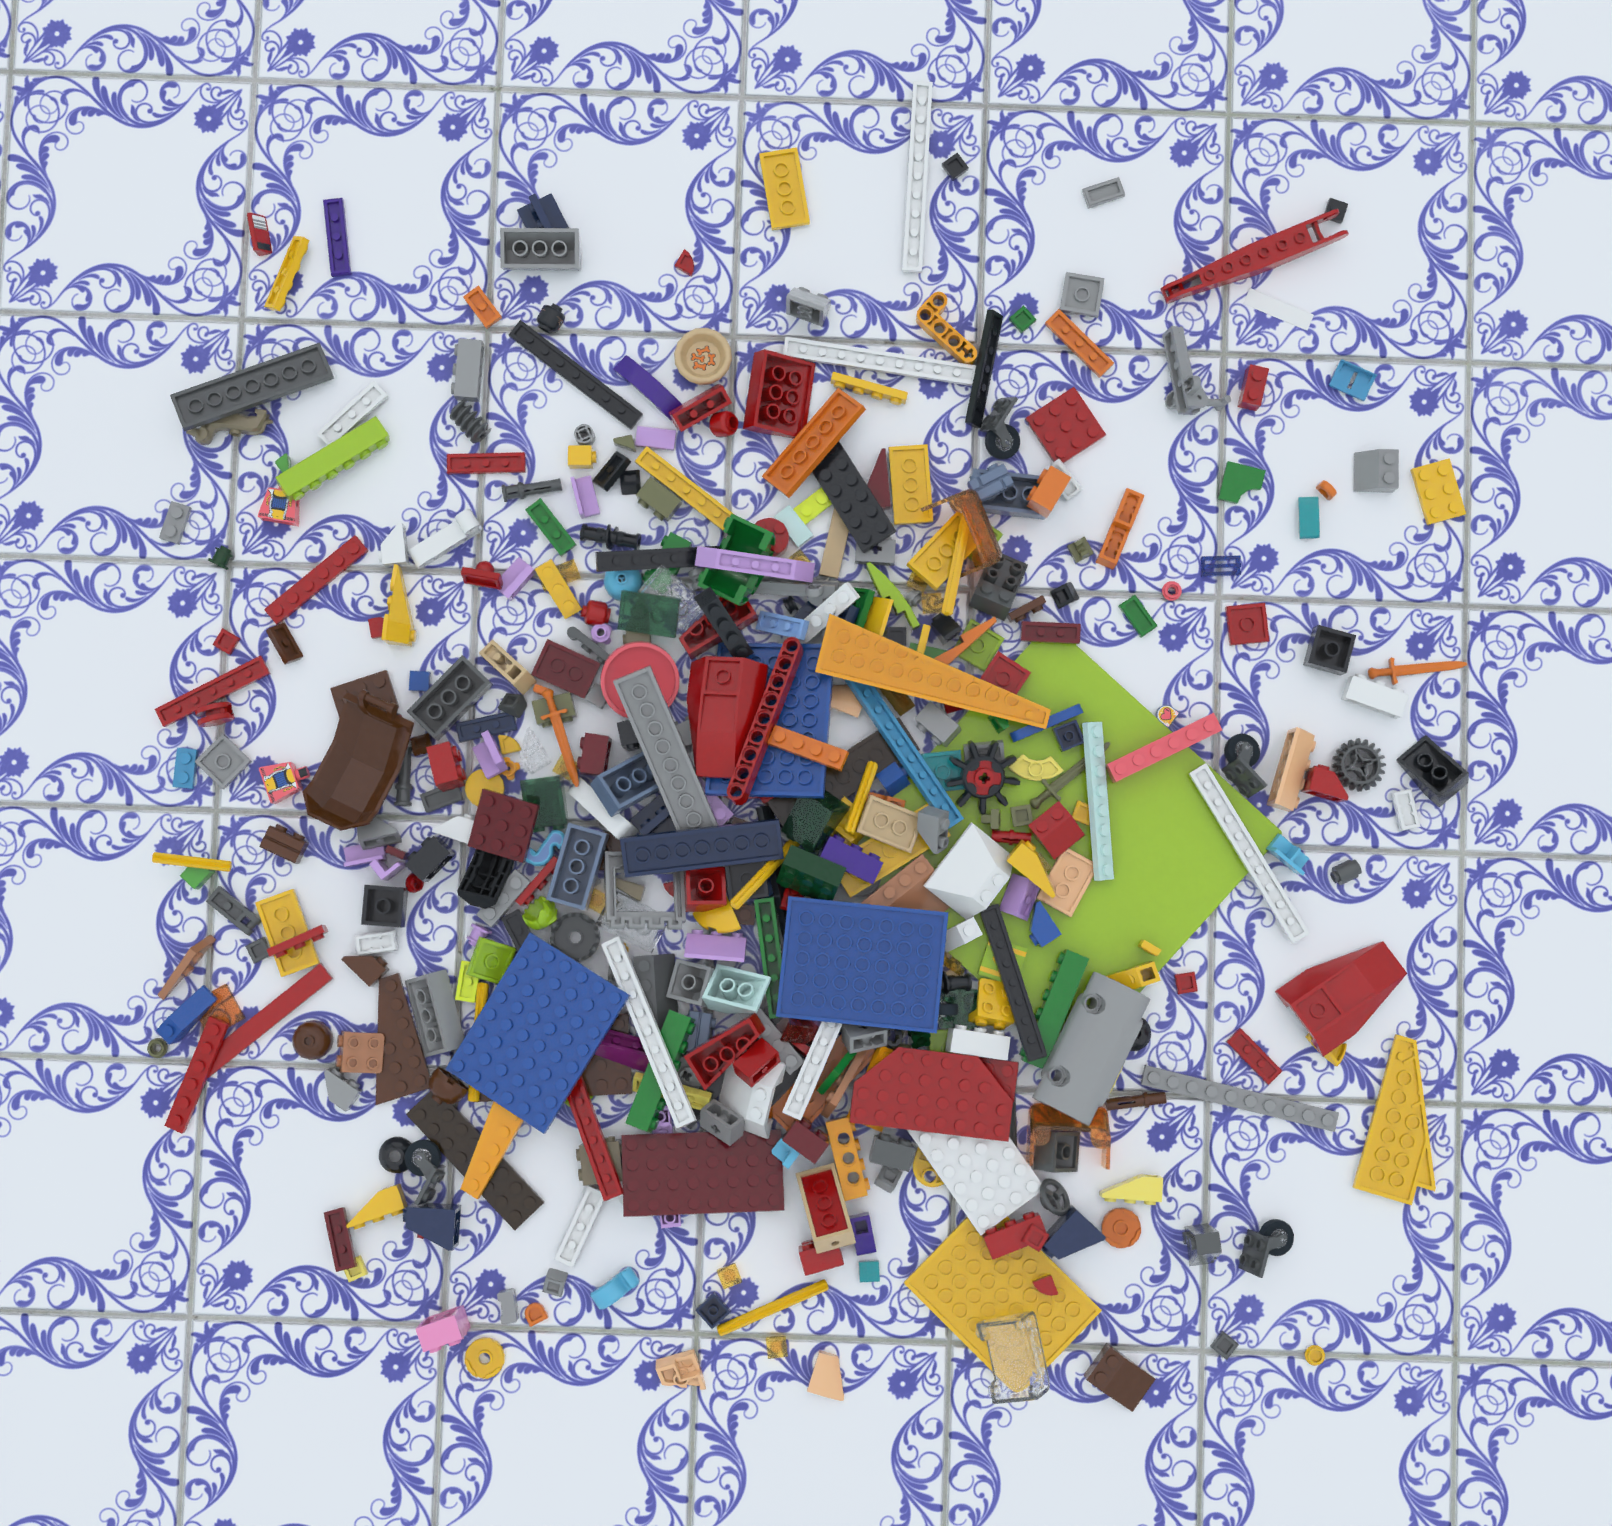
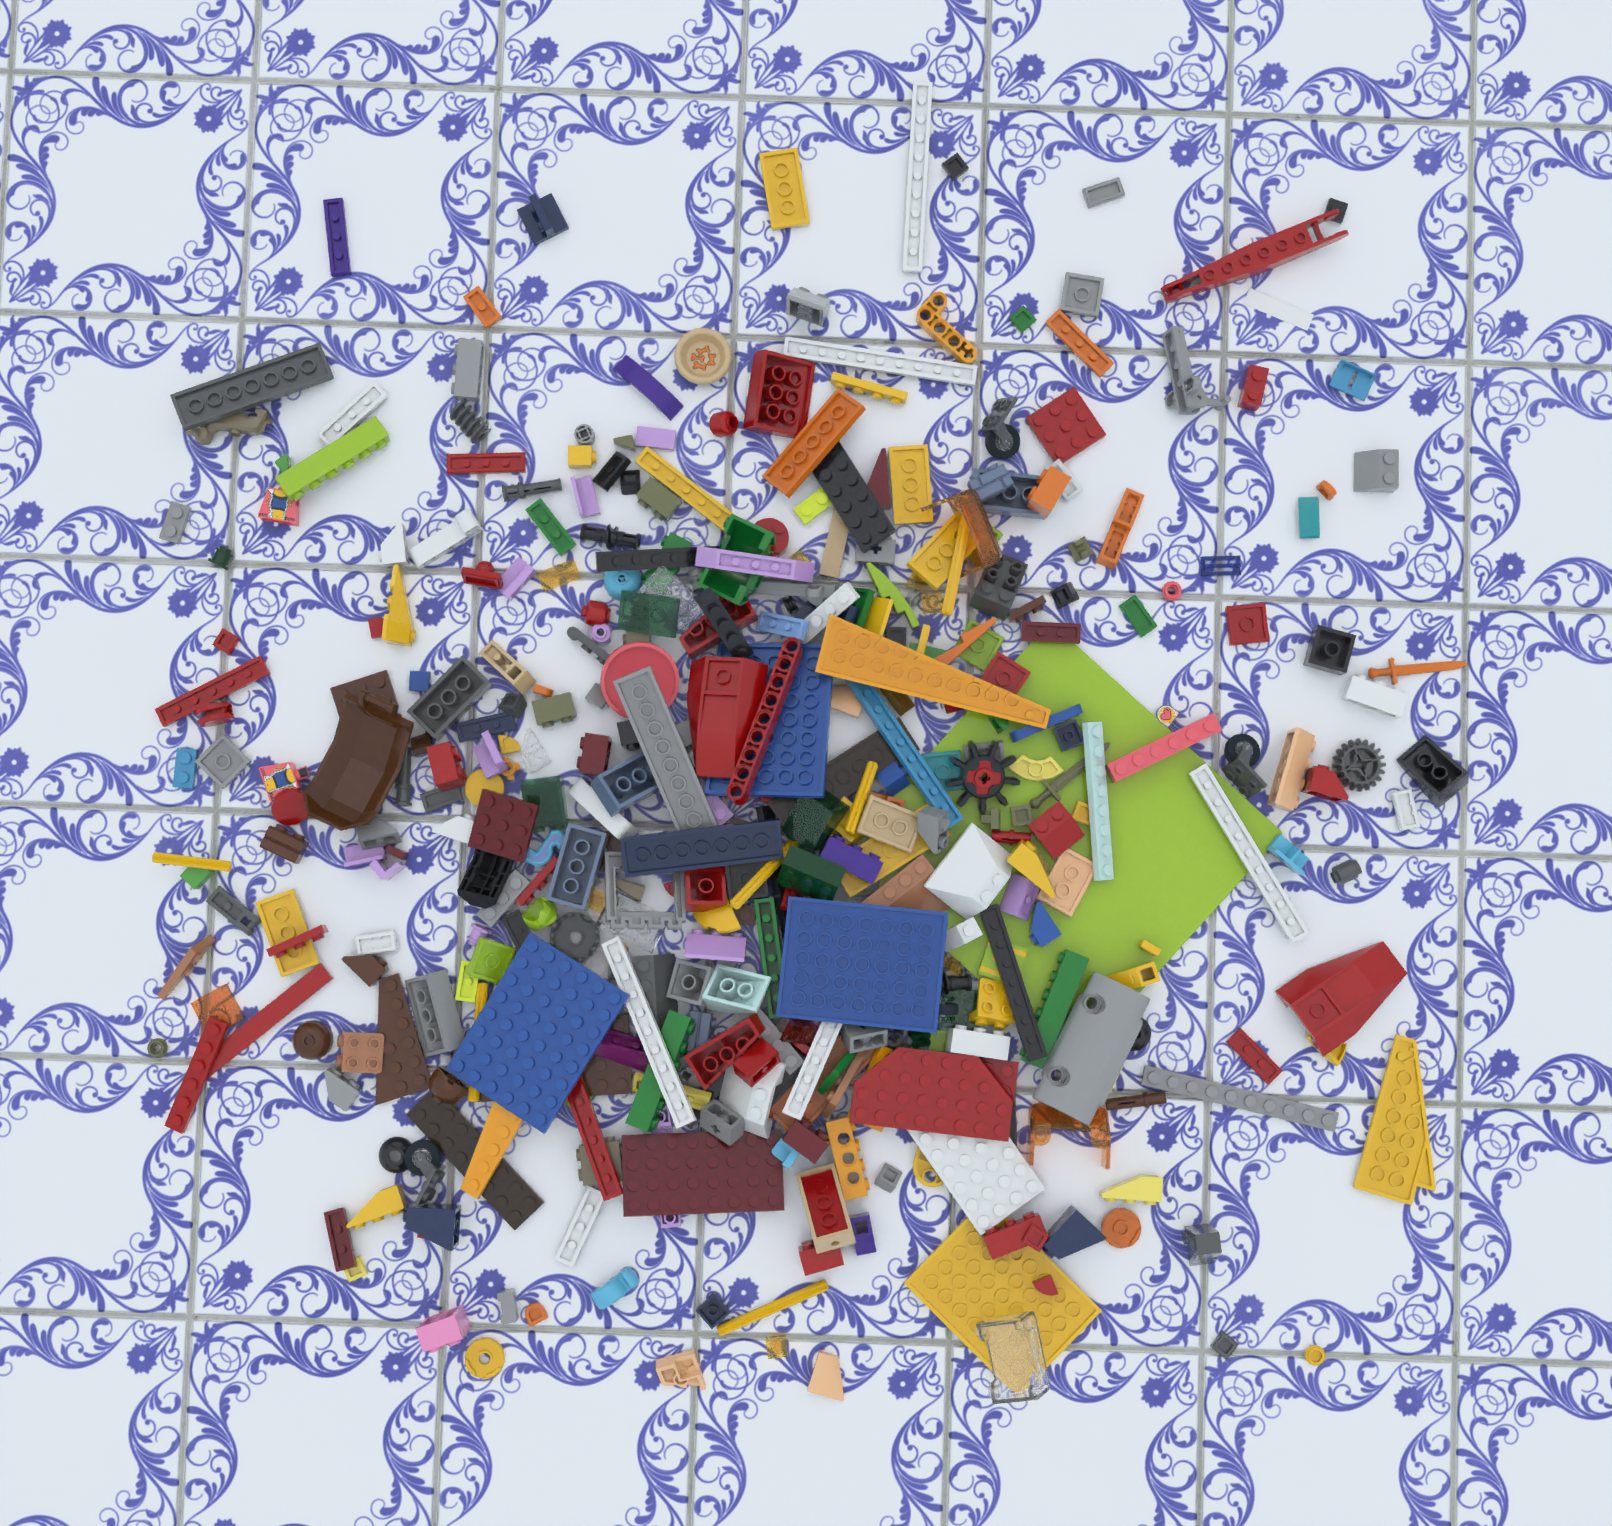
blue slope [156,985,218,1045] -> none
dark grey tile [245,937,270,964] -> none
slope [247,213,272,256] -> none
yellow plate [264,236,310,311] -> none
red plate [264,535,369,625] -> none
reddish brown plate [266,623,303,665] -> none
black brick [361,885,408,928] -> none
black brick [405,836,456,882] -> none
red plate [406,873,424,893] -> none
light grey slope [500,228,581,270] -> none
black tile [509,320,643,430] -> none
dark red plate [531,639,601,699] -> none
yellow plate [534,559,582,619] -> none
black head [536,303,565,334] -> none
orange sword [541,689,579,787] -> none
light grey slope [542,1268,568,1297] -> none
clear yellow plate [552,754,577,781] -> none
dark blue bracket [630,794,677,835] -> none
red brick [668,384,732,432] -> none
red tile [675,249,694,277] -> none
clear yellow plate [717,1263,742,1289] -> none
orange plate [767,725,849,771] -> none
light aqua tile [774,505,813,548] -> none
teal tile [859,1260,880,1282] -> none
dark grey brick [869,1133,915,1172] -> none
light grey brick [915,701,962,747] -> none
black slope [930,613,962,645] -> none
black tile [965,310,1003,428] -> none
dark grey slope [1034,1129,1080,1173] -> none
dark grey piece [1040,1178,1070,1216] -> none
reddish brown slope [1084,1343,1156,1412] -> none
red tile [1174,972,1198,994] -> none
green tile [1218,461,1266,504] -> none
dark grey plate [1238,1219,1294,1278] -> none
yellow plate [1410,458,1466,525] -> none
none -> red tile [271,788,309,825]

